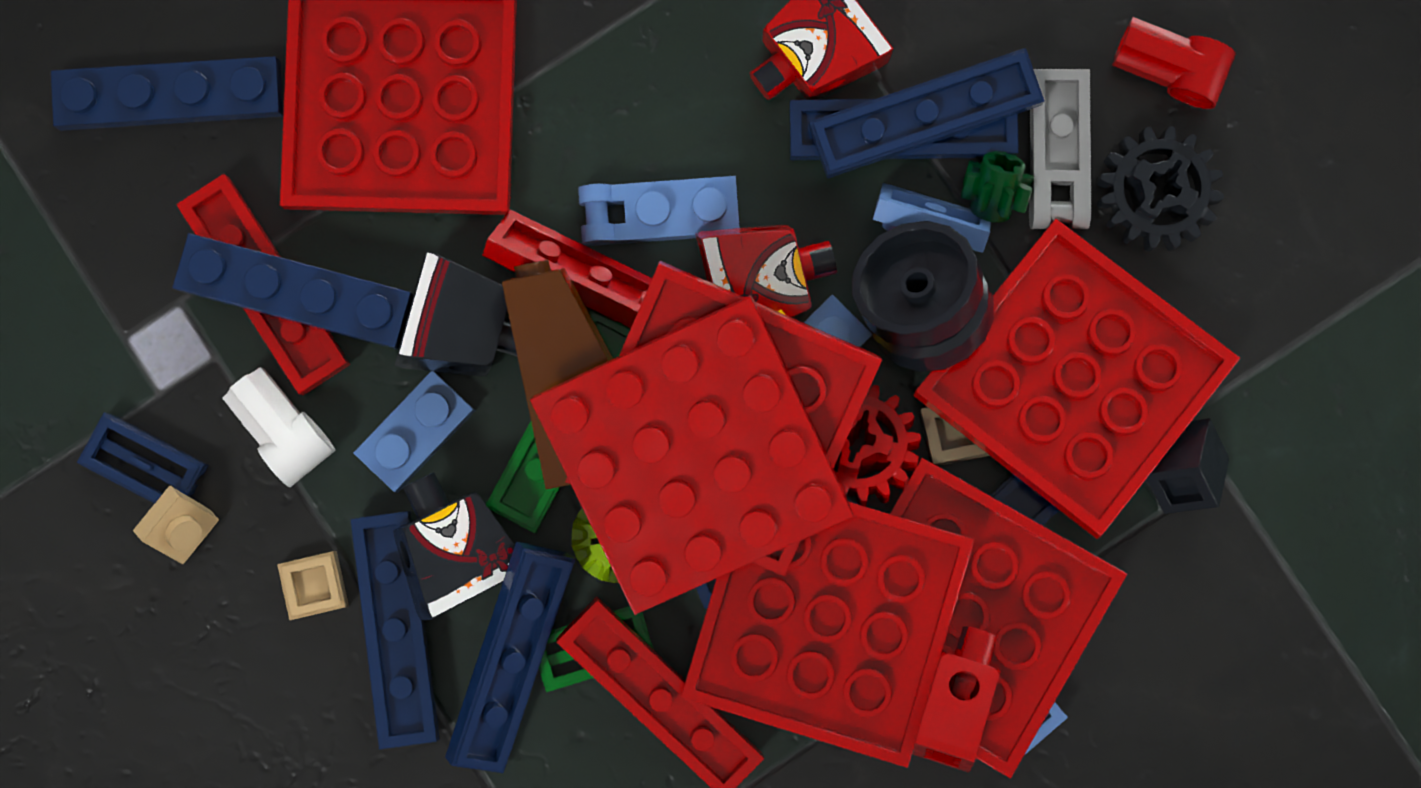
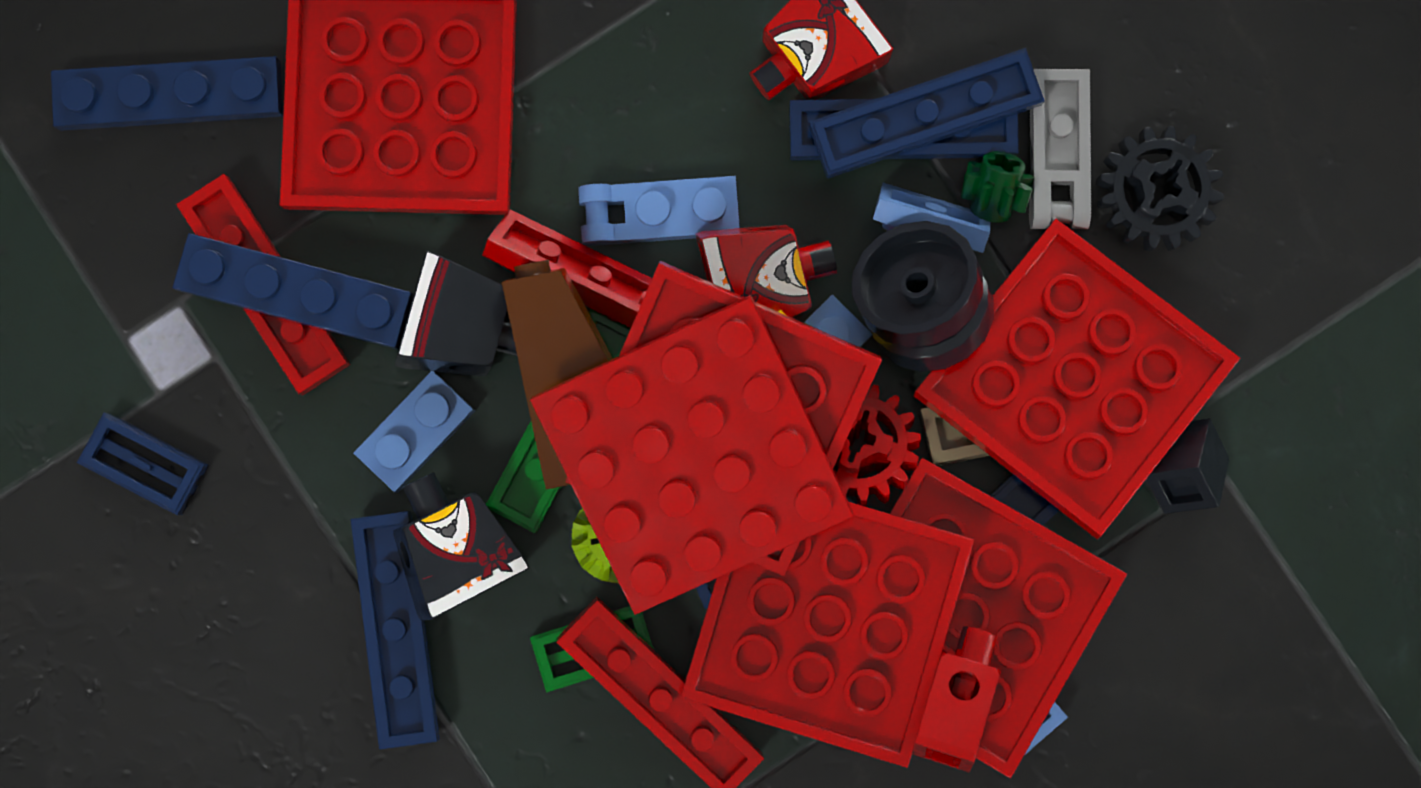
tan plate [133,486,219,564] -> none
white piece [222,367,335,487] -> none
tan tile [277,551,349,620] -> none
dark blue tile [445,542,575,773] -> none
red piece [1112,17,1236,109] -> none

